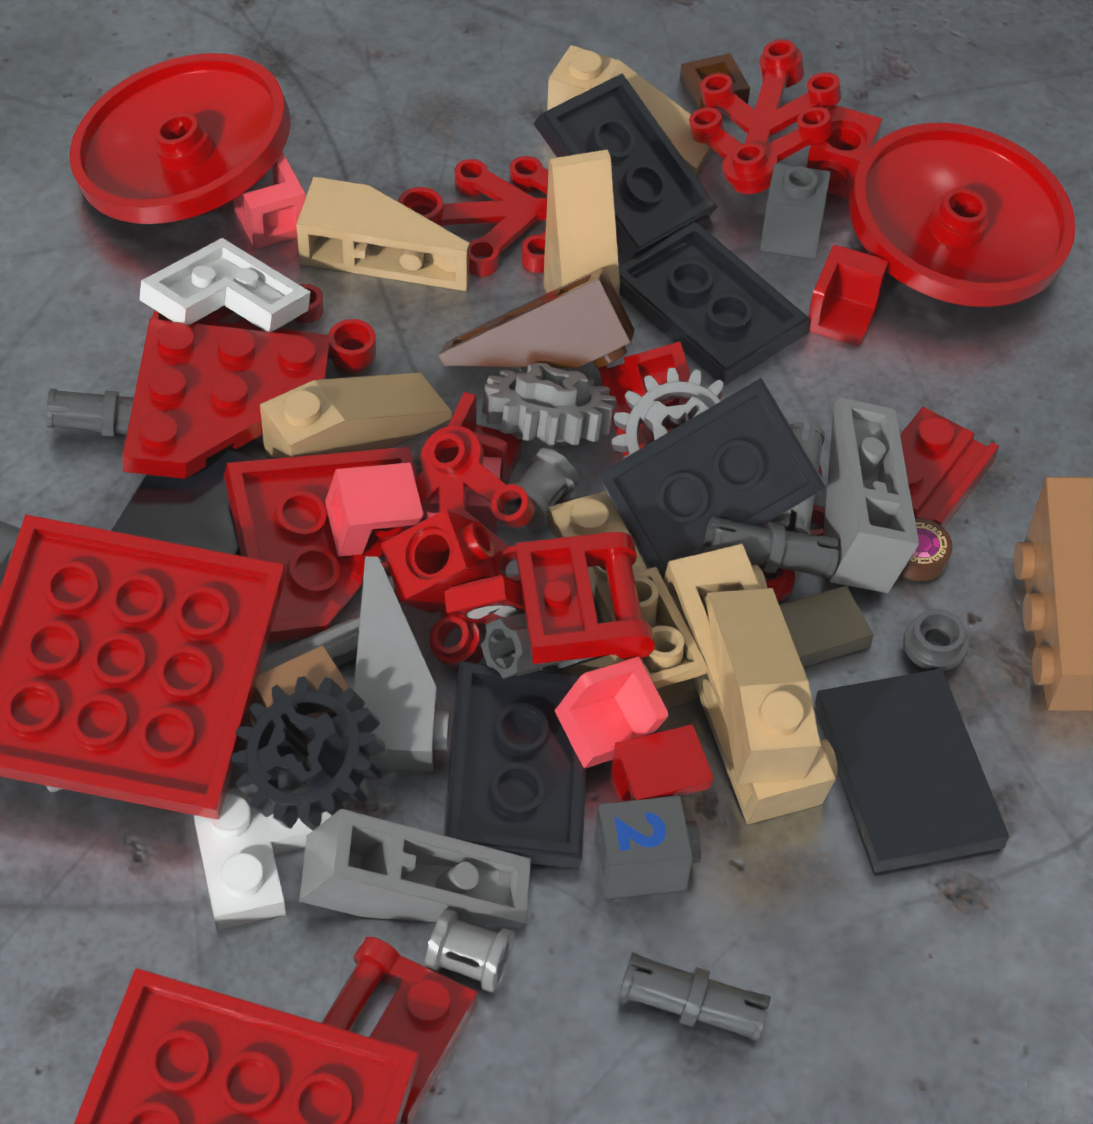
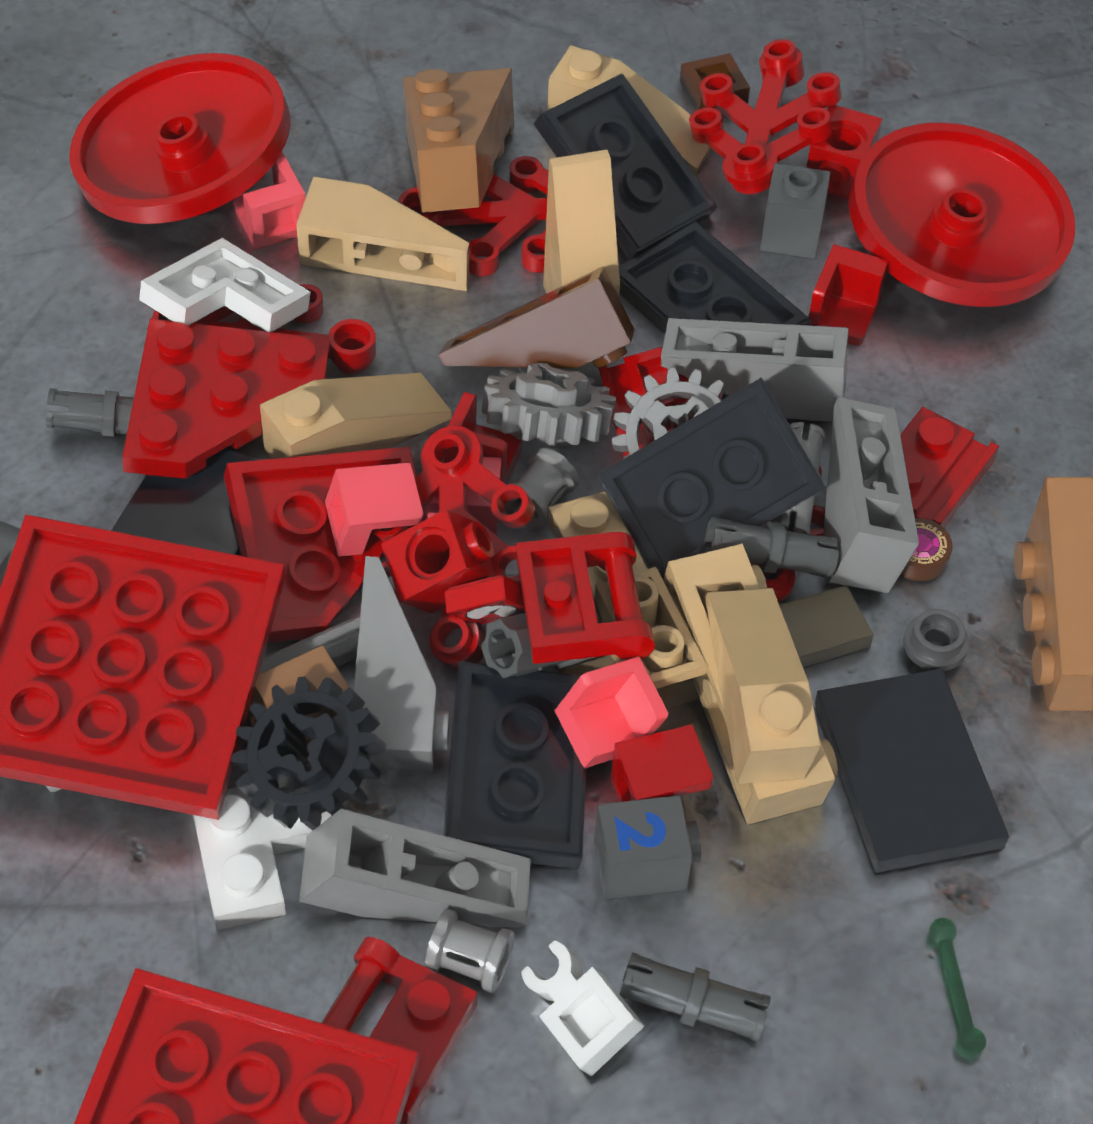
none -> medium nougat wedge [402,68,514,213]
none -> white plate [521,940,645,1076]
none -> light grey slope [661,318,848,421]
none -> clear green hinge [929,917,986,1059]

